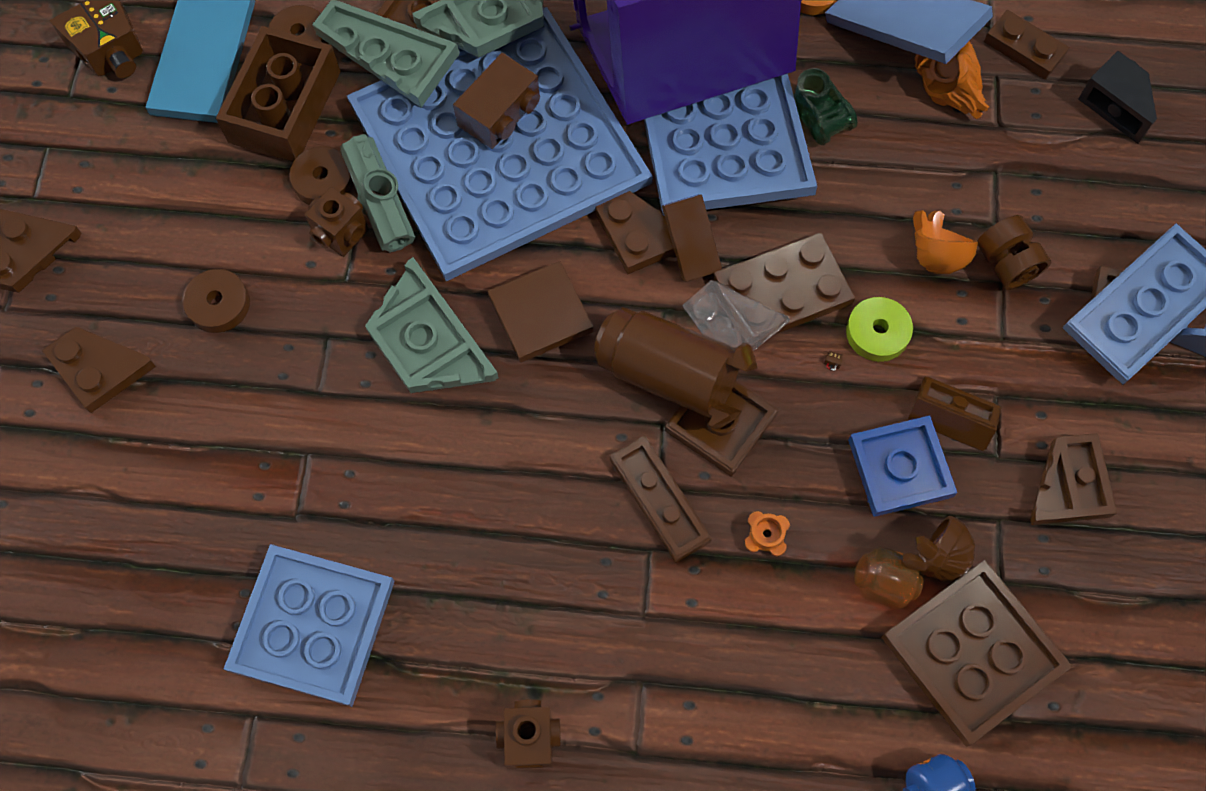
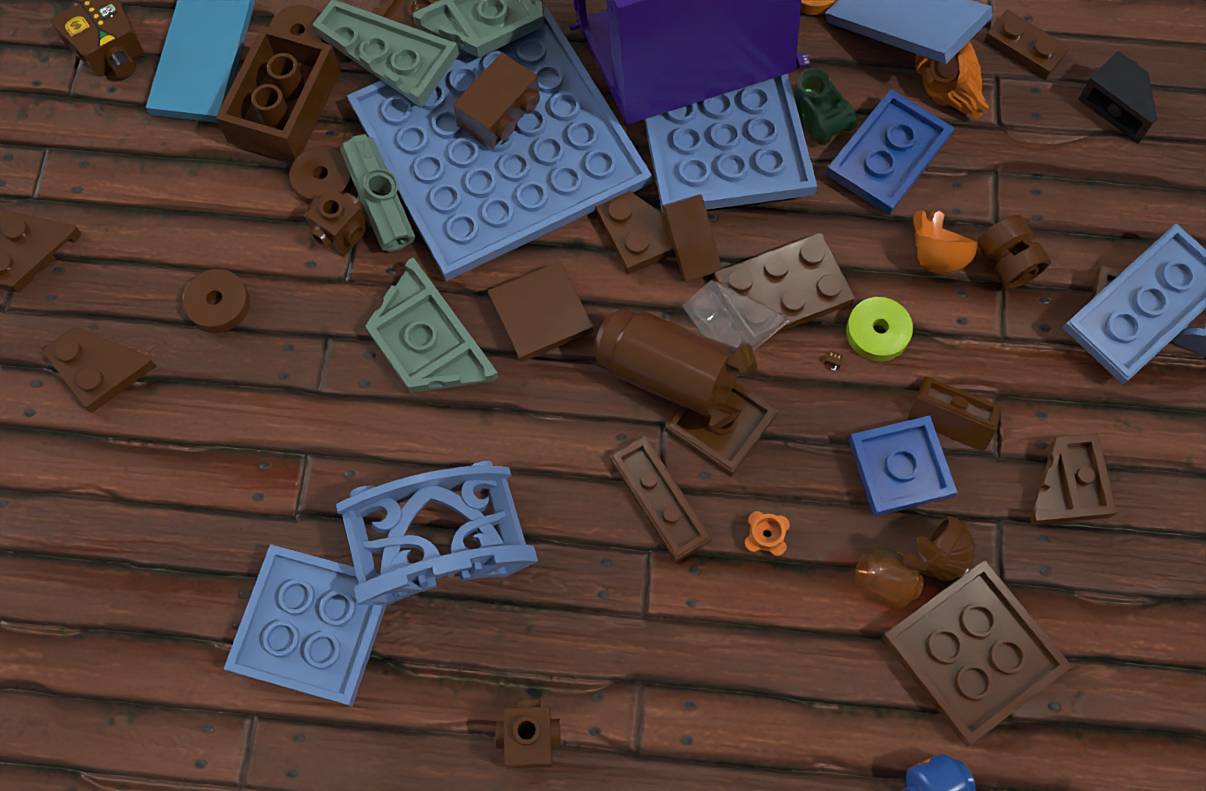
none -> medium blue fence [336,461,538,606]
none -> dark purple piece [796,52,811,69]
none -> blue plate [826,89,955,216]

